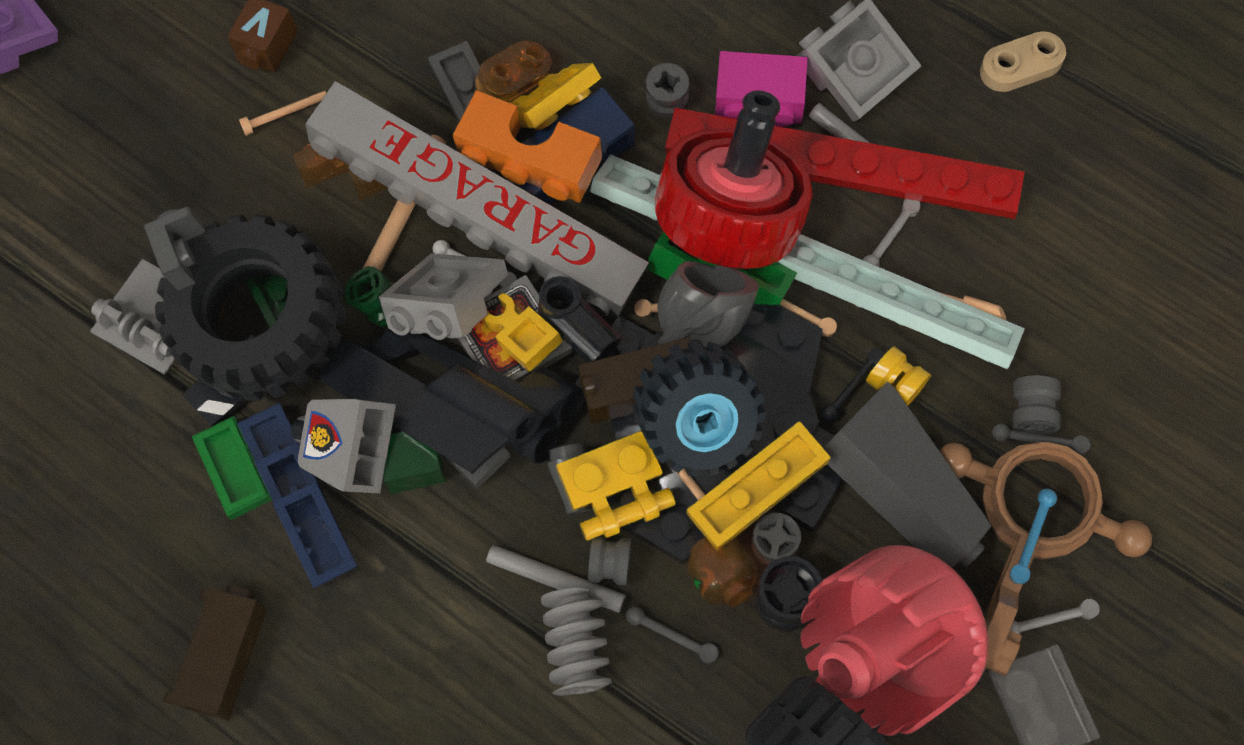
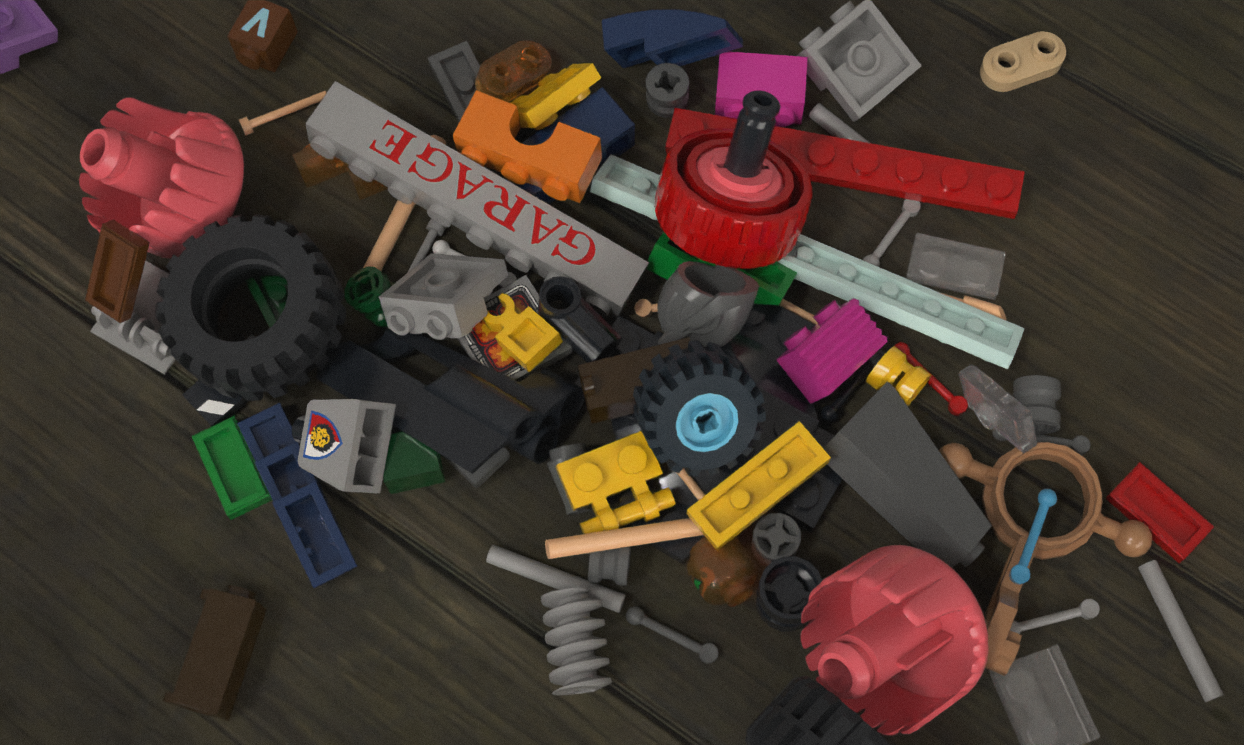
dark grey bracket [144,207,205,291] -> none
none -> coral piece [79,97,244,259]
none -> reddish brown tile [85,219,150,324]
none -> light grey piece [407,219,446,273]
none -> light nougat bar [545,518,703,559]
none -> dark blue slope [602,10,743,68]
none -> dark pink brick [776,298,888,404]
none -> red hinge [894,342,968,416]
none -> clear plate [906,233,1006,300]
none -> clear plate [958,364,1037,454]
none -> red tile [1105,462,1214,563]
none -> light grey bar [1138,560,1224,702]

